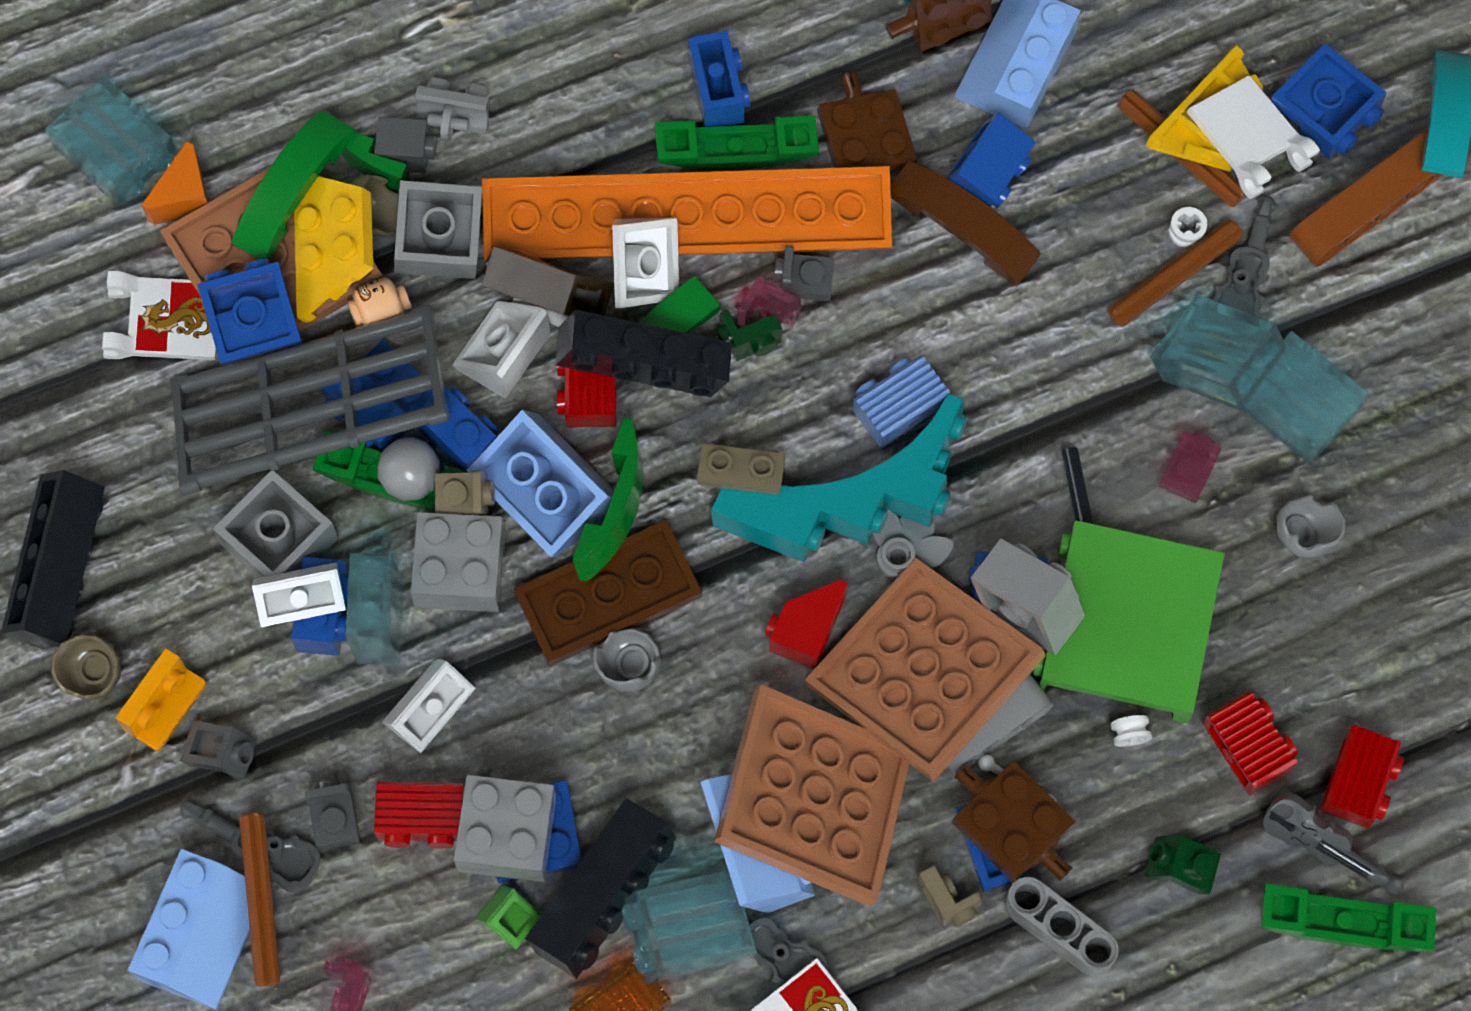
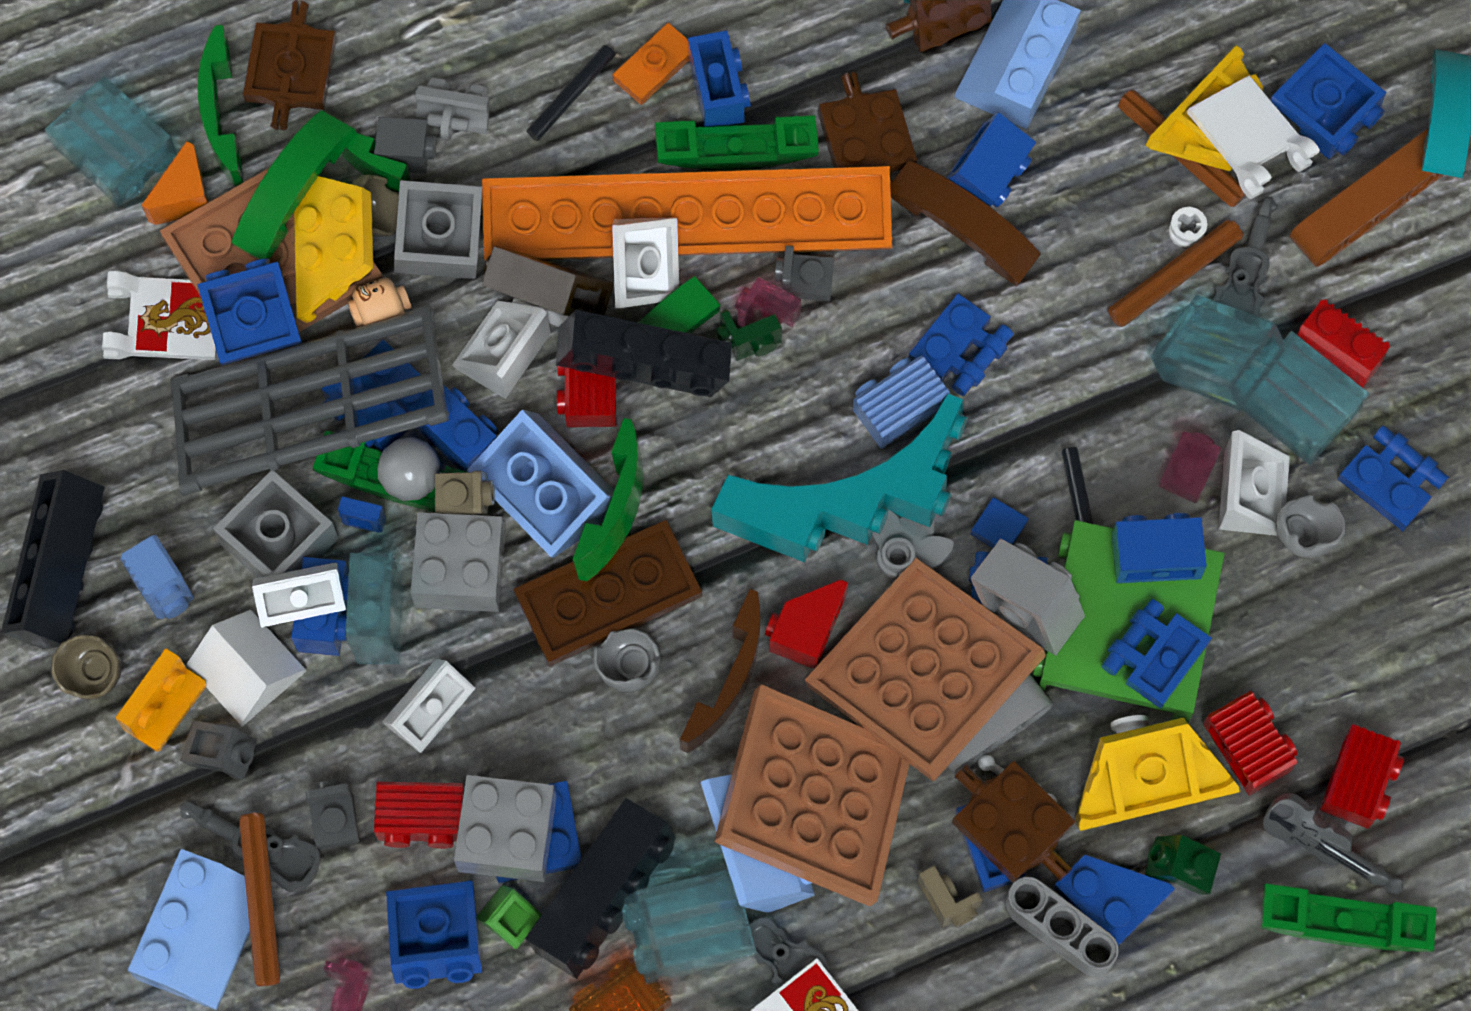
dark tan bracket [697,443,785,495] -> none
none -> medium blue brick [120,535,194,619]
none -> white slope [186,610,306,727]
none -> green slope [198,25,243,187]
none -> reddish brown plate [243,0,336,131]
none -> blue tile [338,497,386,533]
none -> blue plate [386,881,482,989]
none -> black bar [527,45,616,141]
none -> orange plate [612,23,689,106]
none -> reddish brown slope [680,589,760,753]
none -> blue plate [908,294,1014,396]
none -> blue tile [970,497,1029,548]
none -> blue wing [1053,855,1175,946]
none -> yellow wing [1075,717,1240,831]
none -> blue plate [1101,599,1212,709]
none -> blue brick [1112,513,1207,583]
none -> white slope [1219,430,1290,536]
none -> red brick [1293,299,1390,391]
none -> blue plate [1338,425,1449,531]

